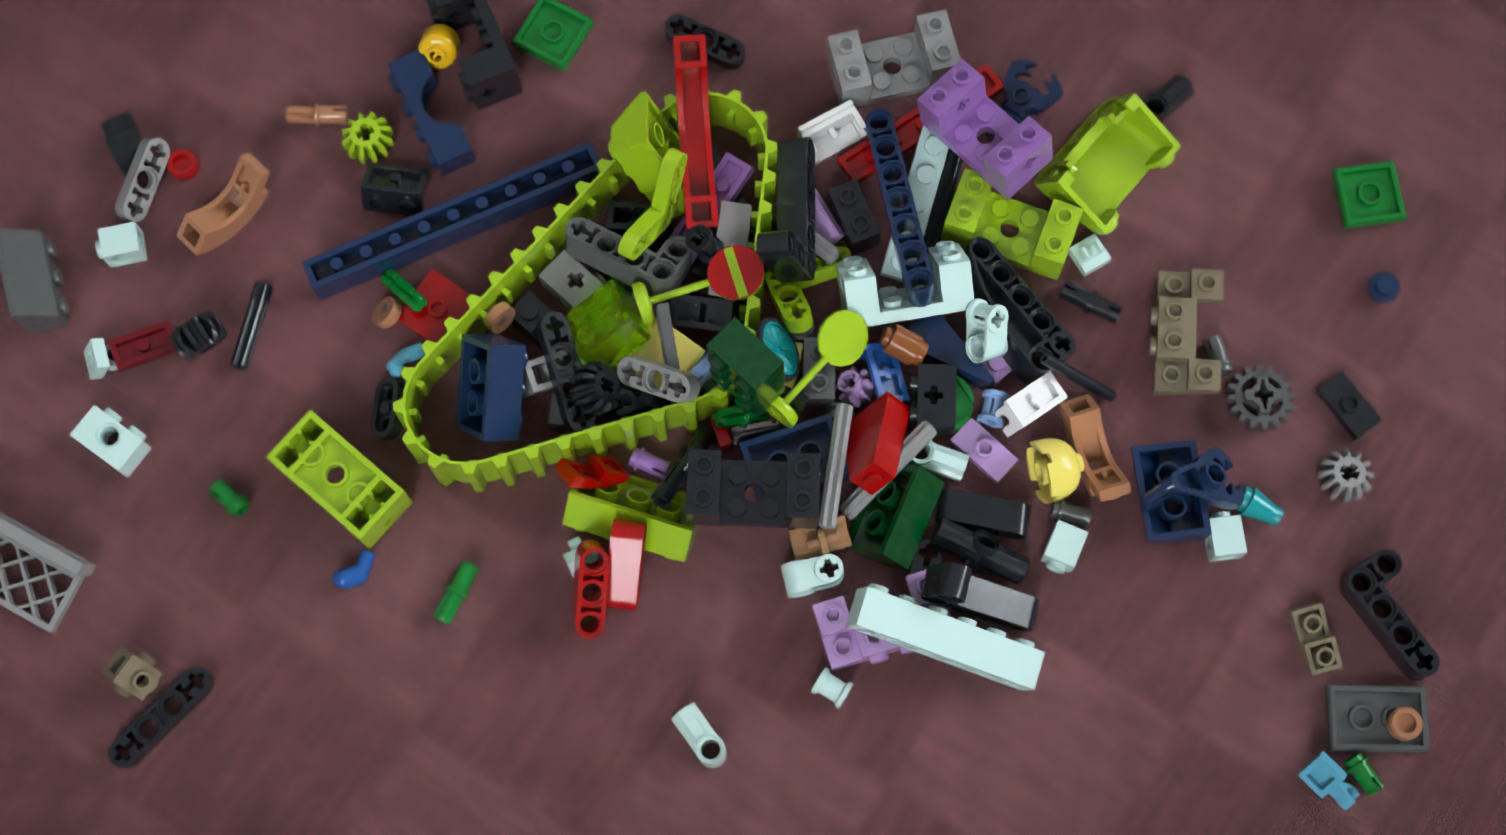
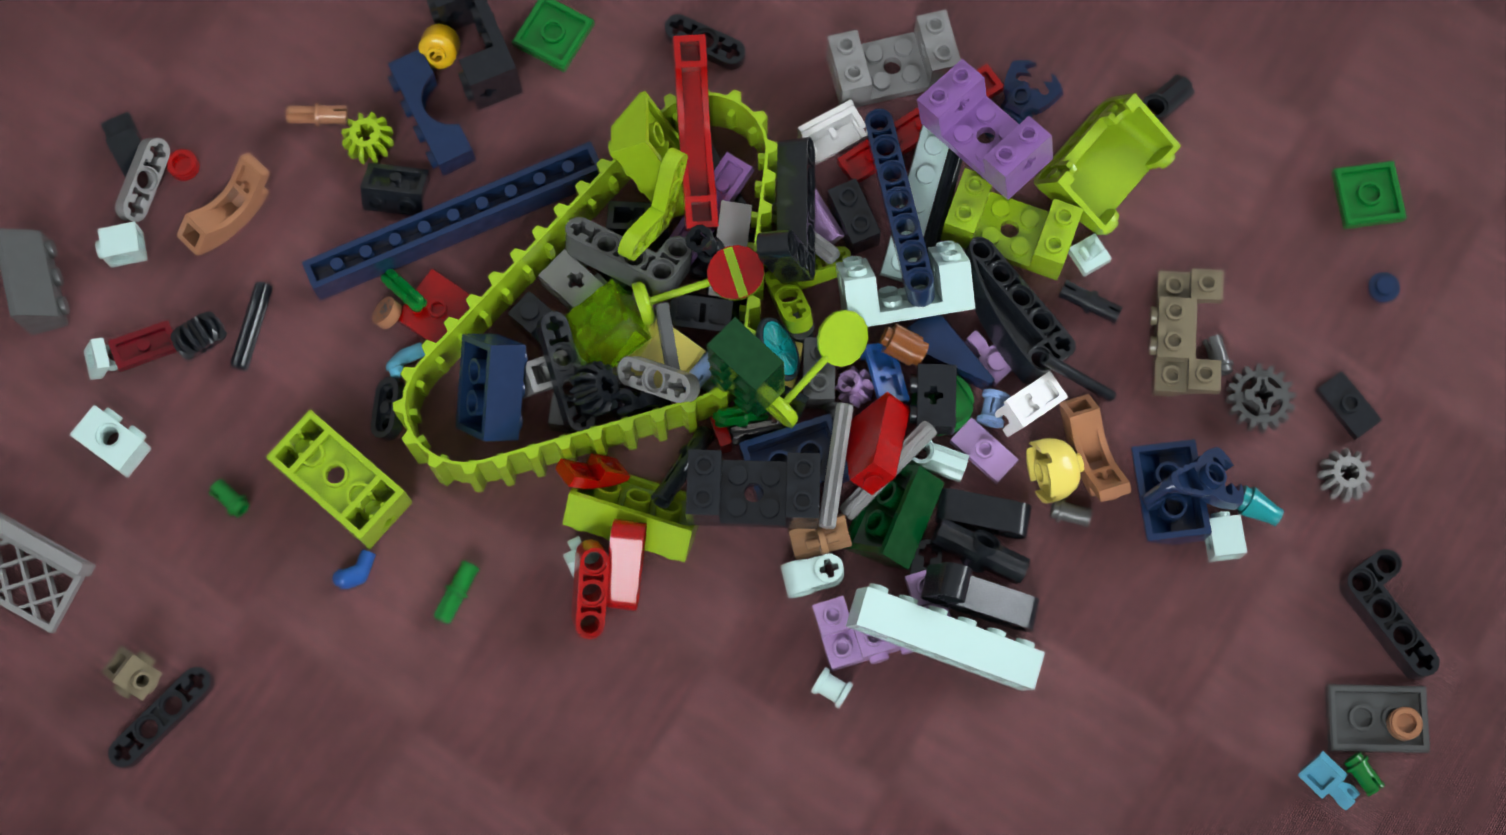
nougat tile [485,302,515,334] -> none
medium lavender pin [628,447,671,480] -> none
light aqua piece [671,702,727,768] -> none
light aqua piece [965,298,1009,363] -> none
light aqua brick [1040,520,1089,574] -> none
dark tan slope [1287,601,1343,676] -> none

